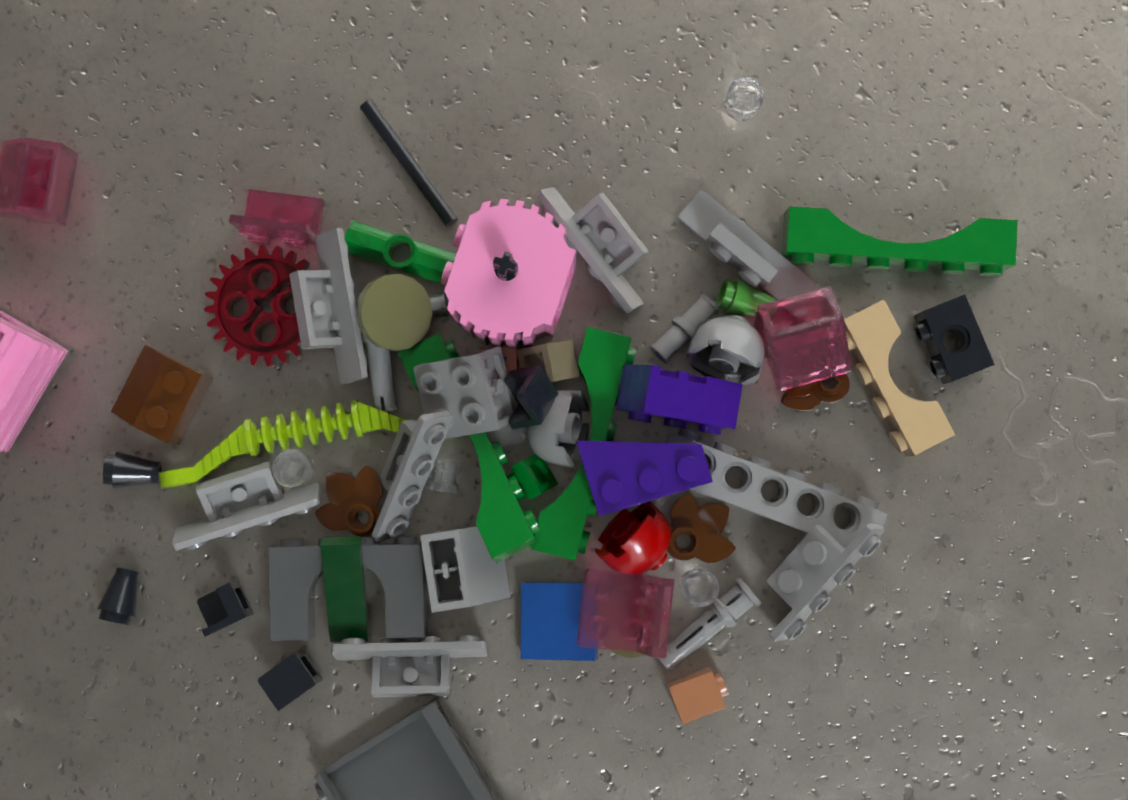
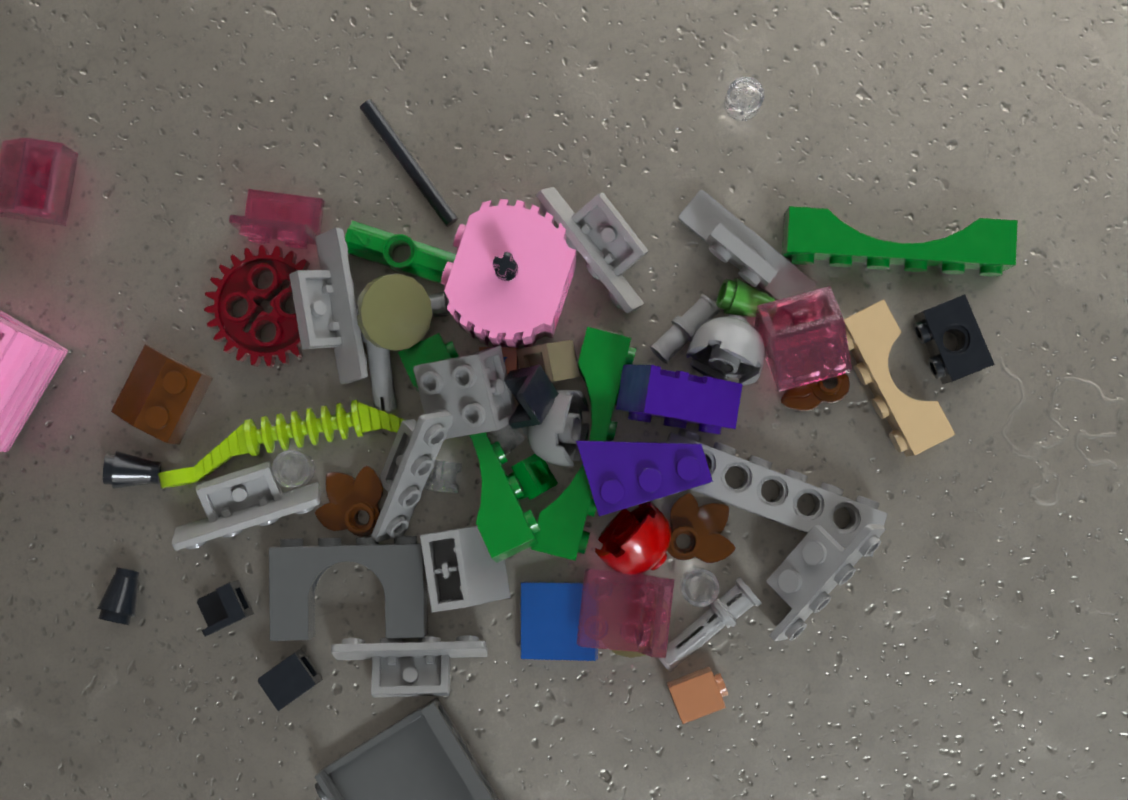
dark green tile [320,537,370,642] -> none

